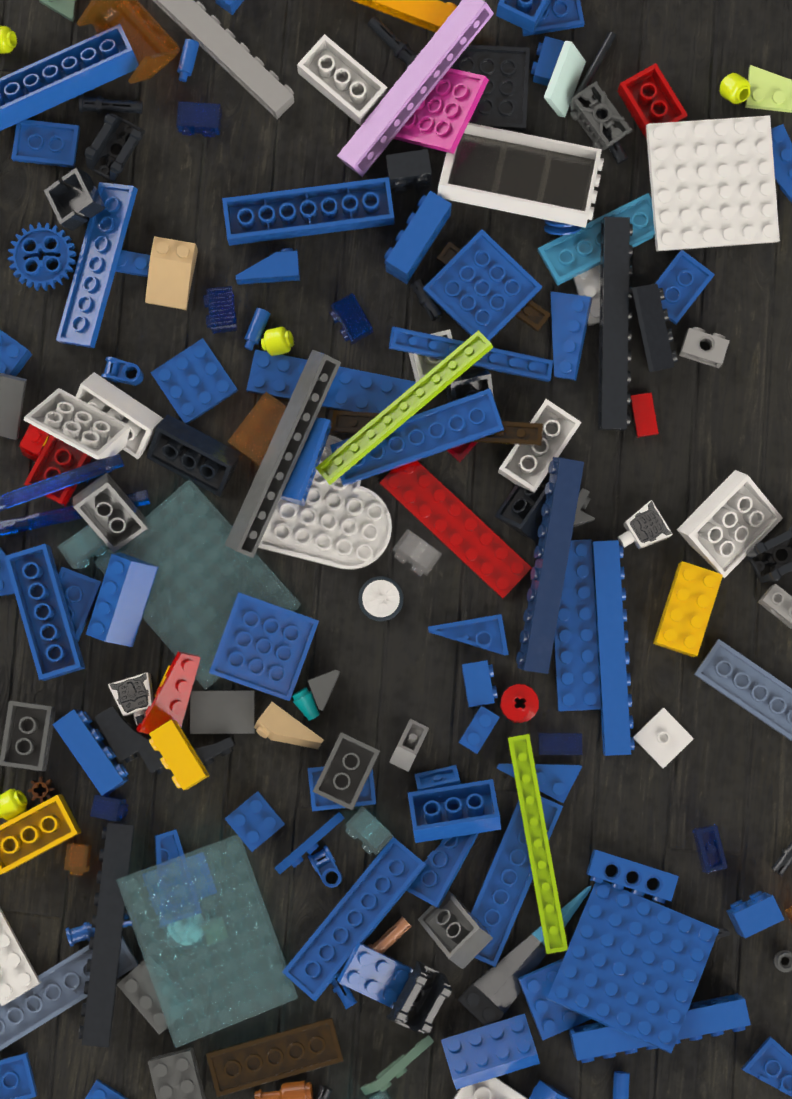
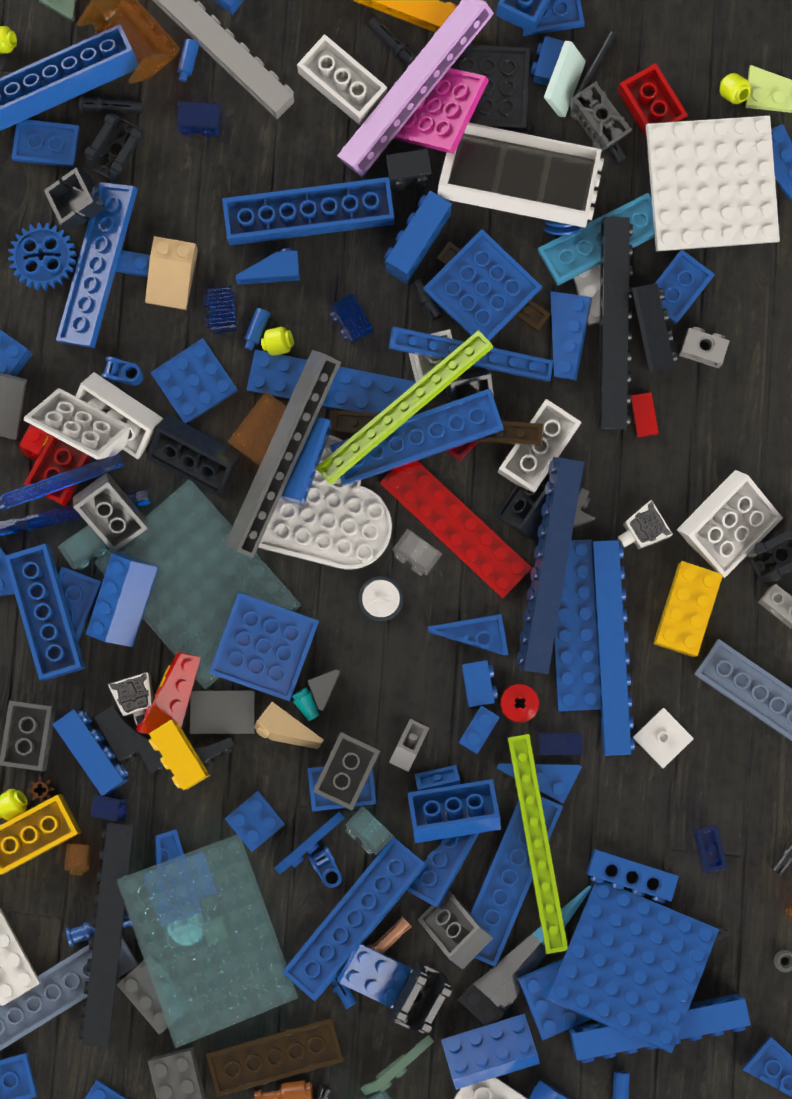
blue brick [727,891,785,938] -> none

